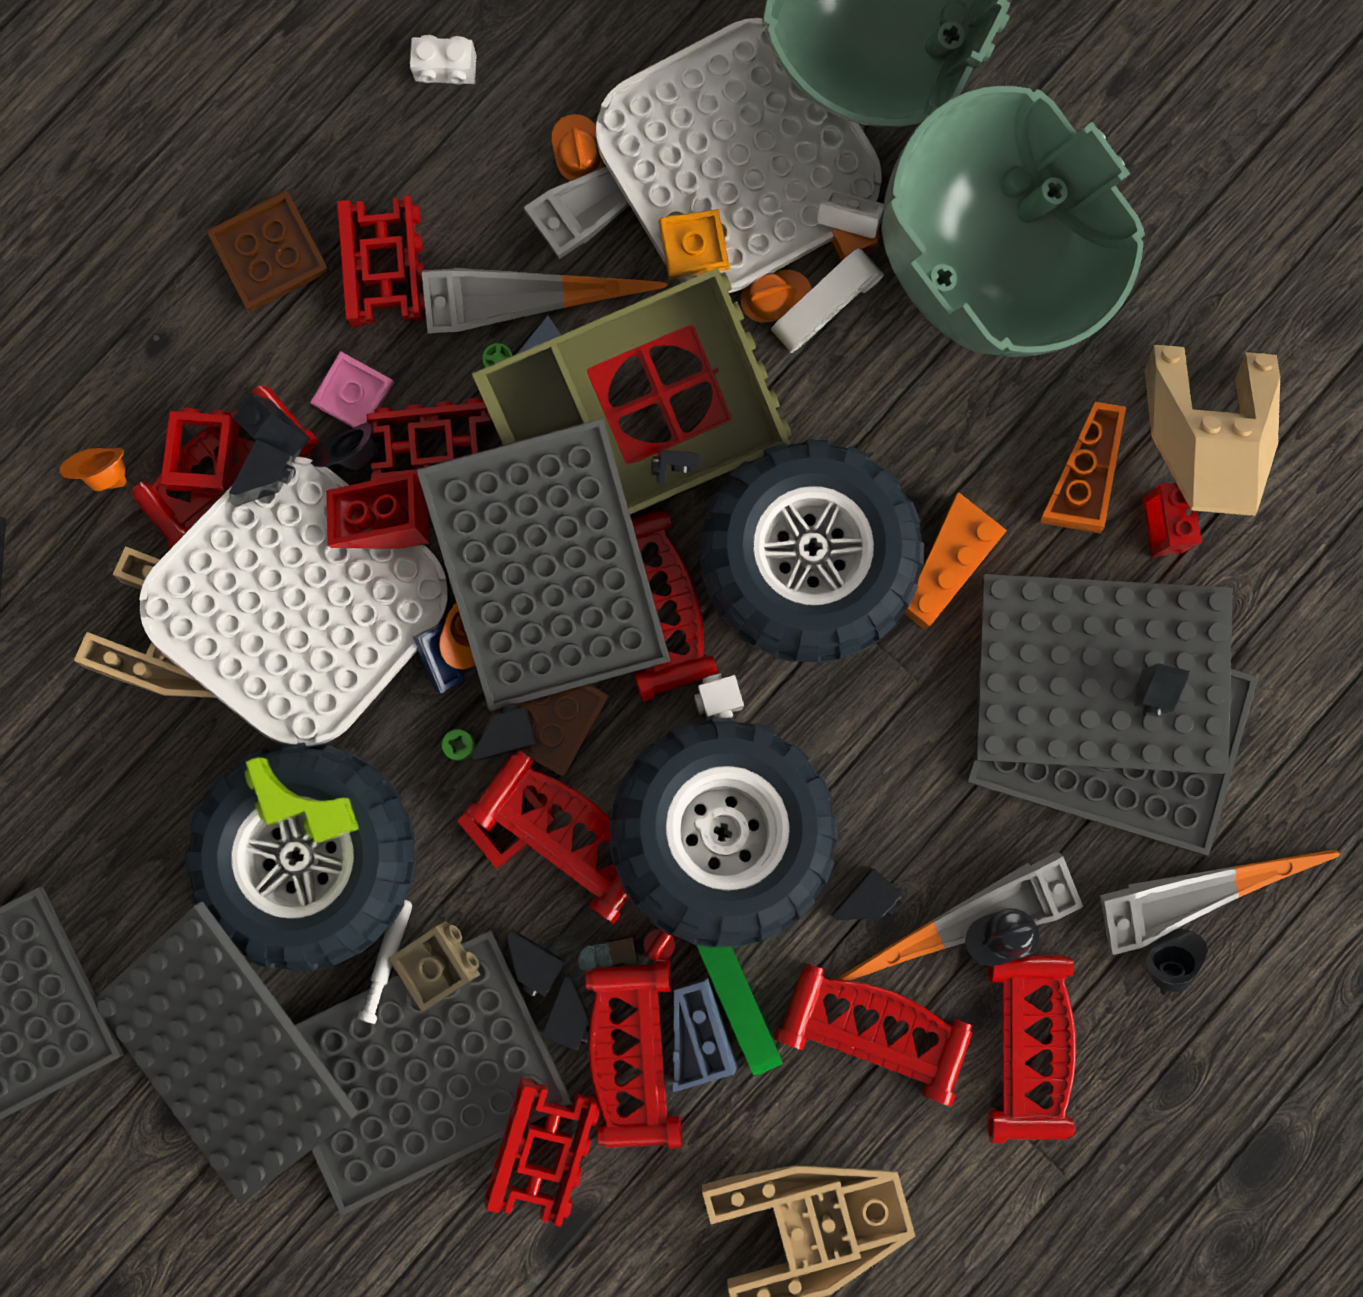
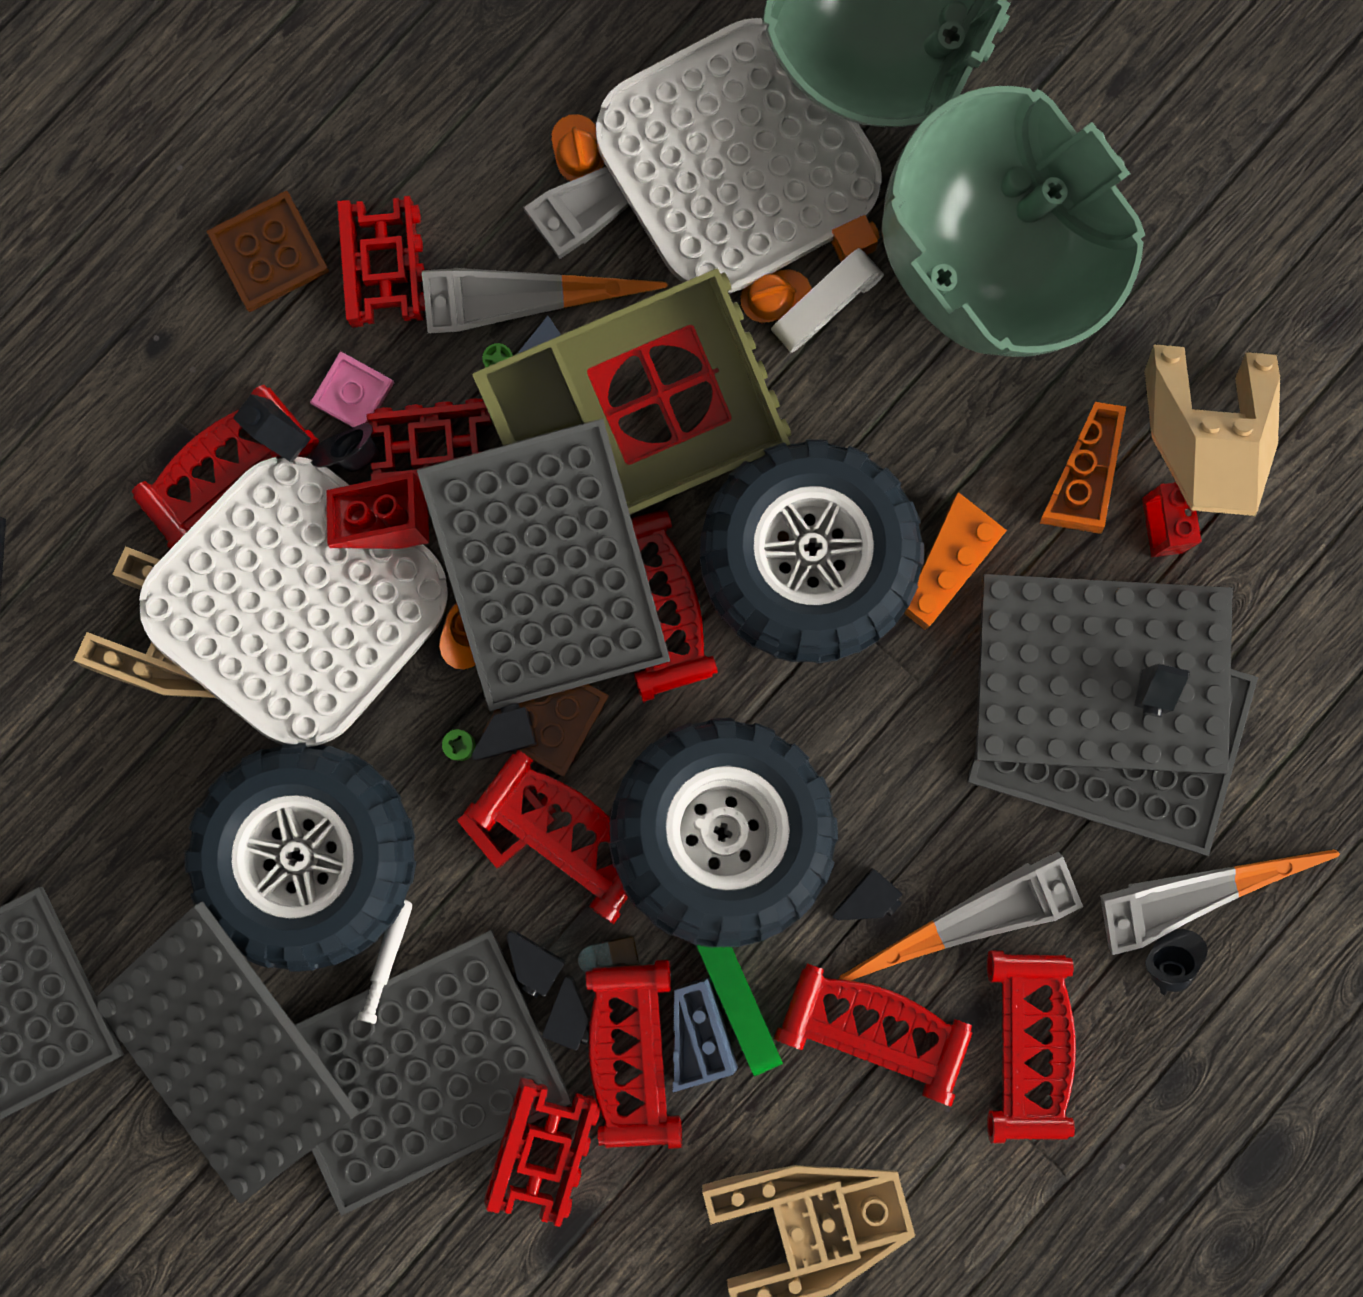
orange piece [59,448,127,491] -> none
red window [161,408,239,494] -> none
black slope [229,440,295,506] -> none
lime arch [245,757,359,843] -> none
dark tan plate [388,921,480,1012] -> none
white brick [410,35,476,84] -> none
dark blue tile [413,624,465,693] -> none
red plate [644,929,675,962] -> none
black bracket [651,449,700,484] -> none
light orange tile [658,209,730,280] -> none
white brick [694,674,744,720] -> none
white slope [817,189,884,238] -> none
black piece [965,909,1039,966] -> none

